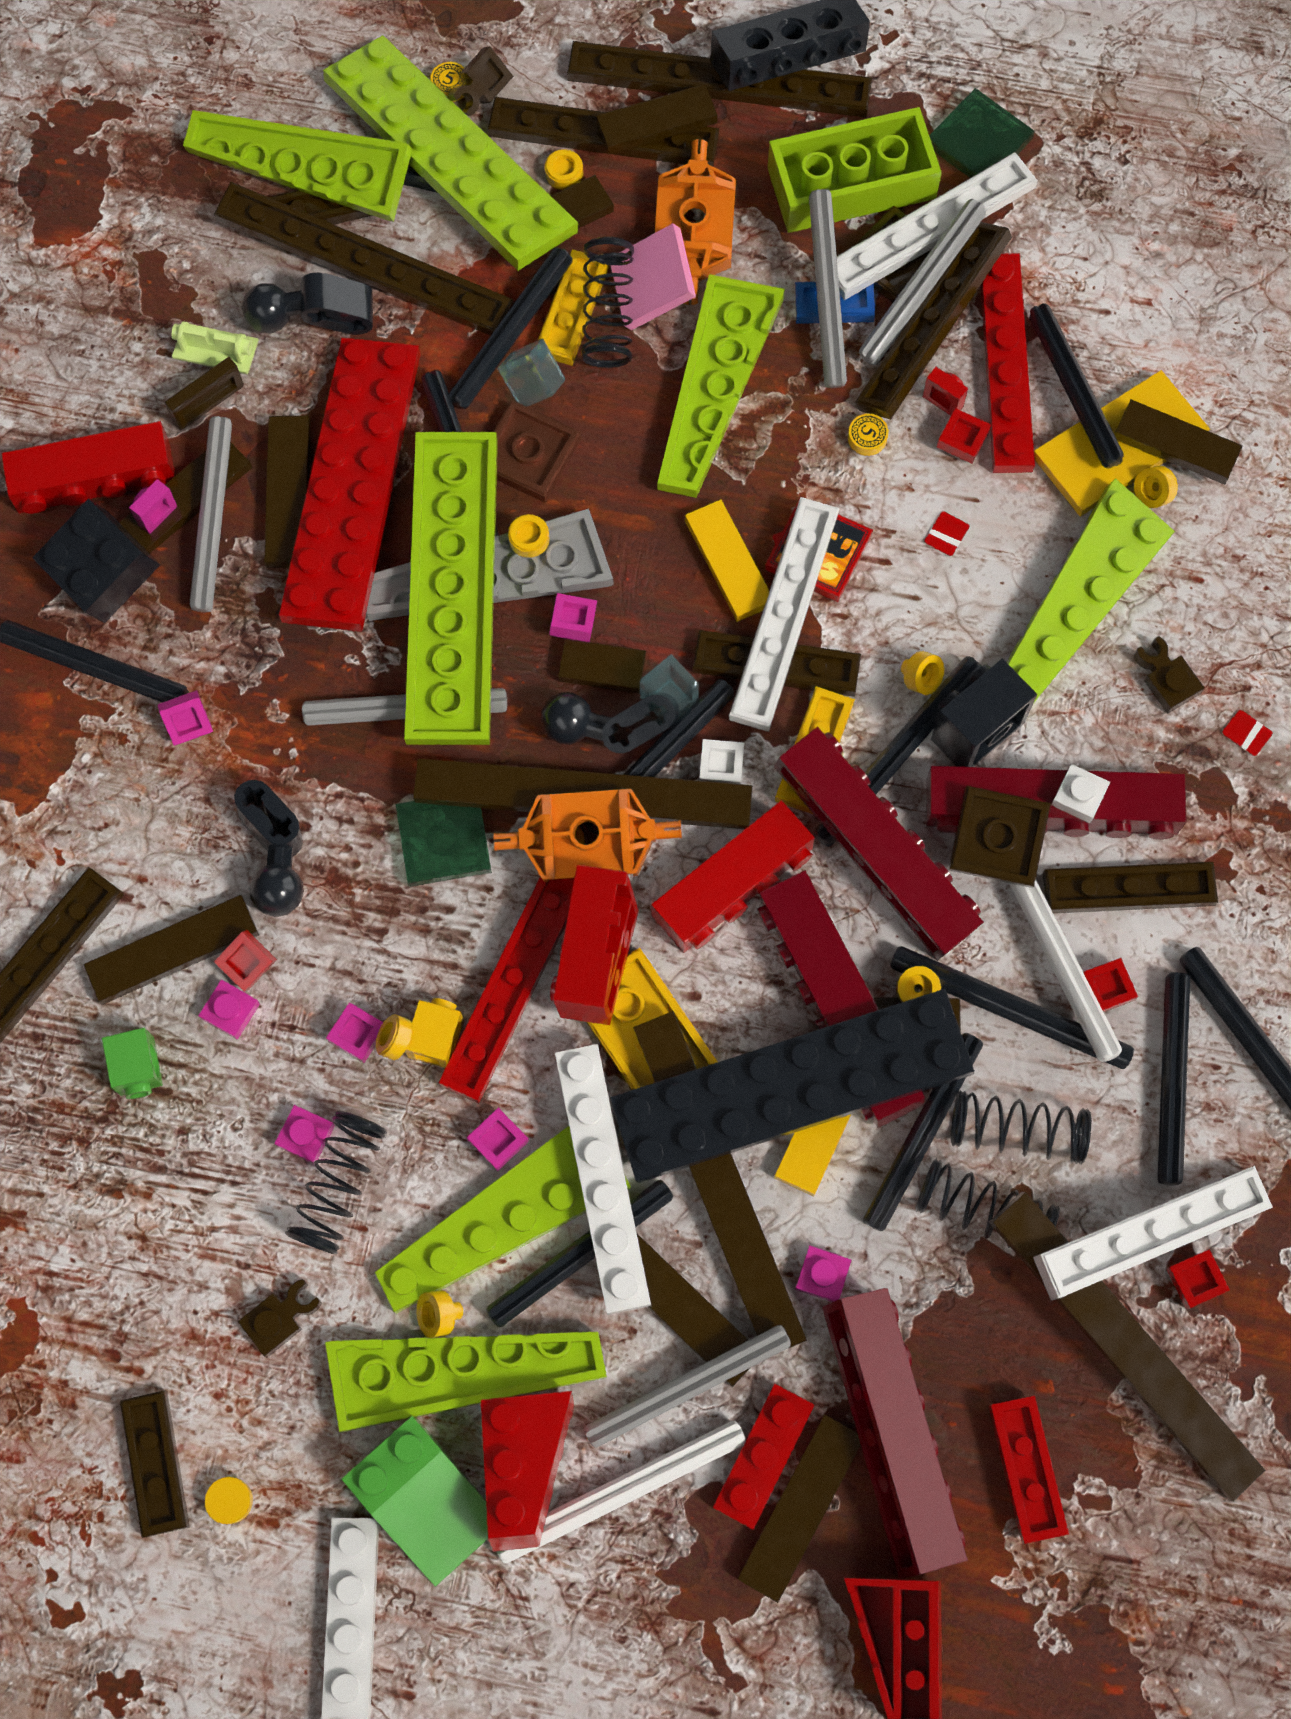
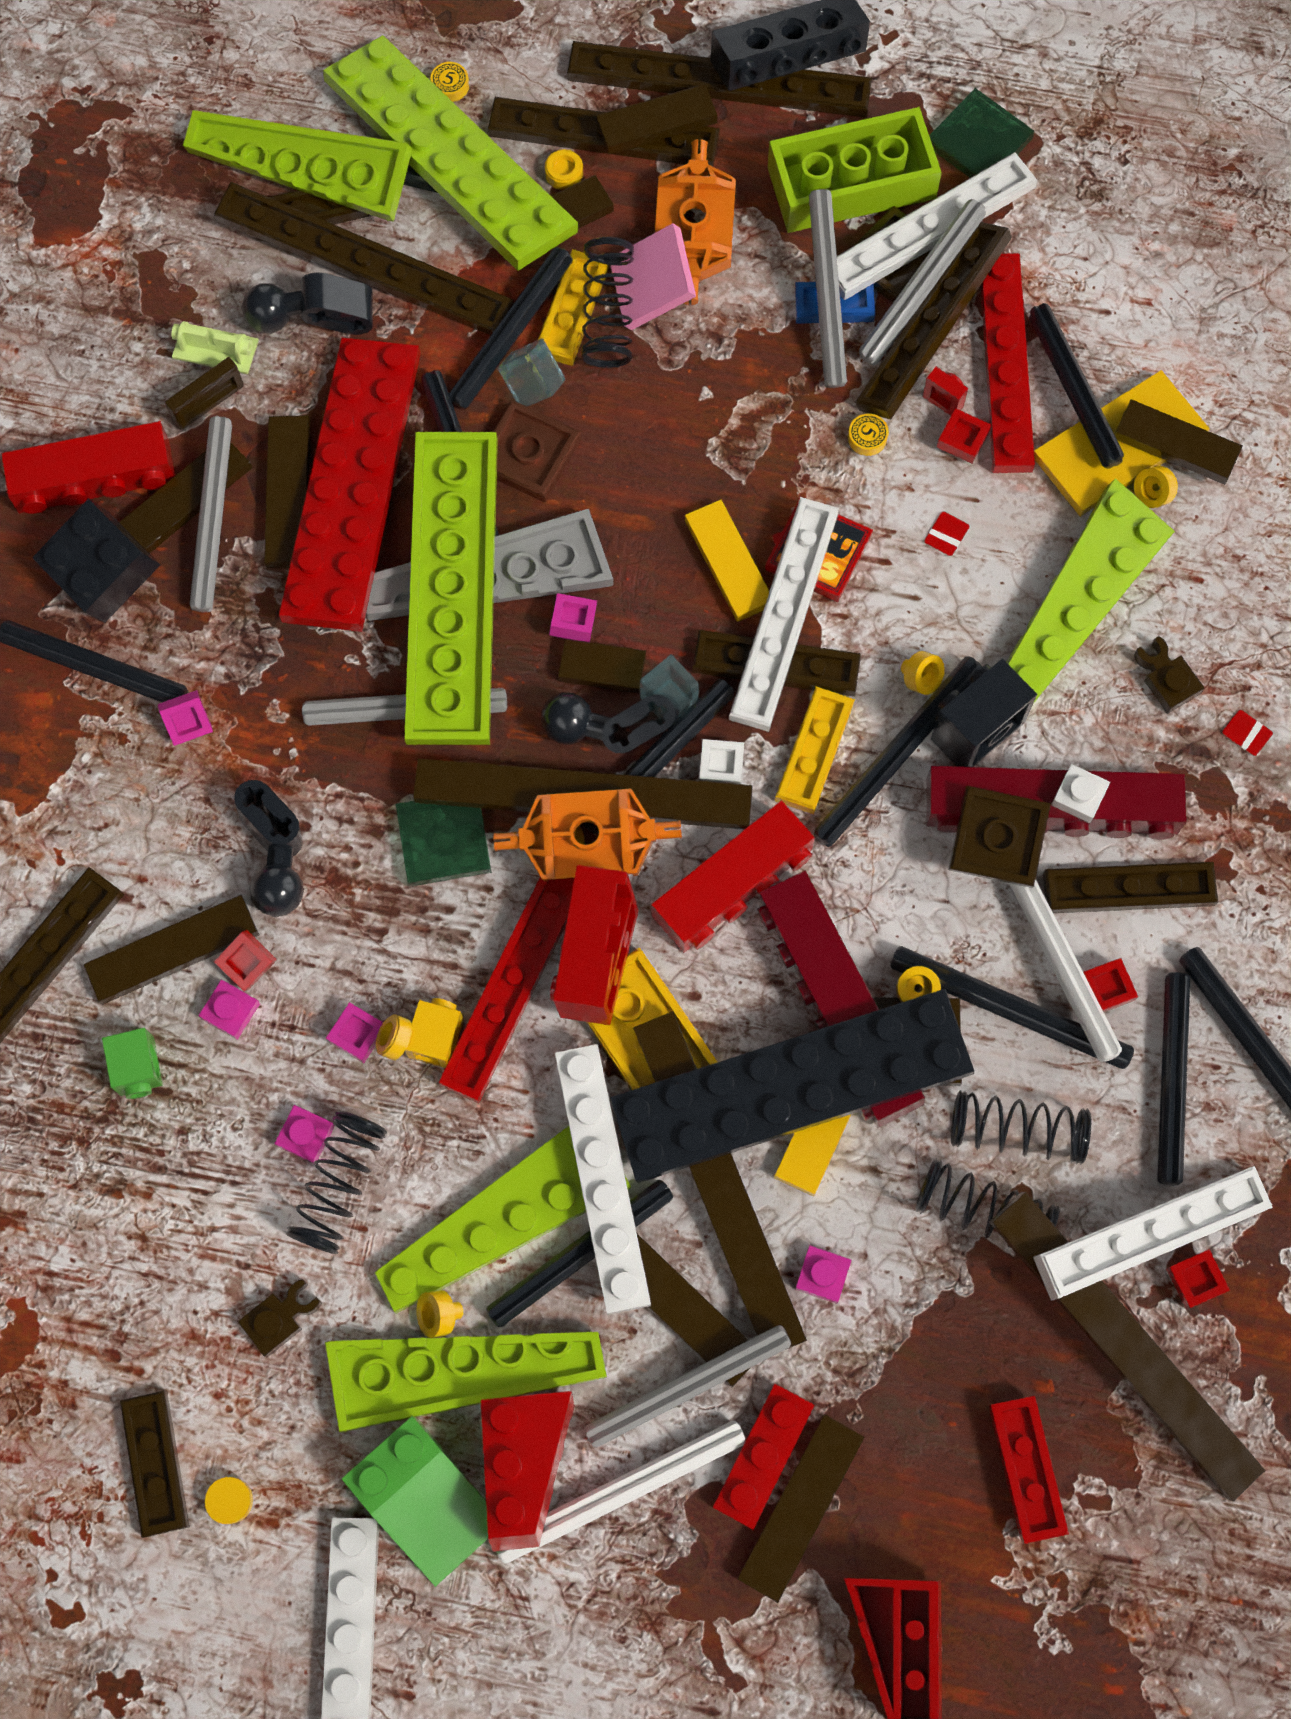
dark pink plate [129,479,177,534] -> none
dark brown plate [447,46,514,116] -> none
dark pink plate [467,1107,529,1171] -> none
yellow tile [508,514,550,558] -> none
lime wing [657,274,785,498] -> none
dark red brick [774,726,984,961] -> none
dark red brick [822,1288,968,1579] -> none
black axle [863,1033,983,1231] -> none

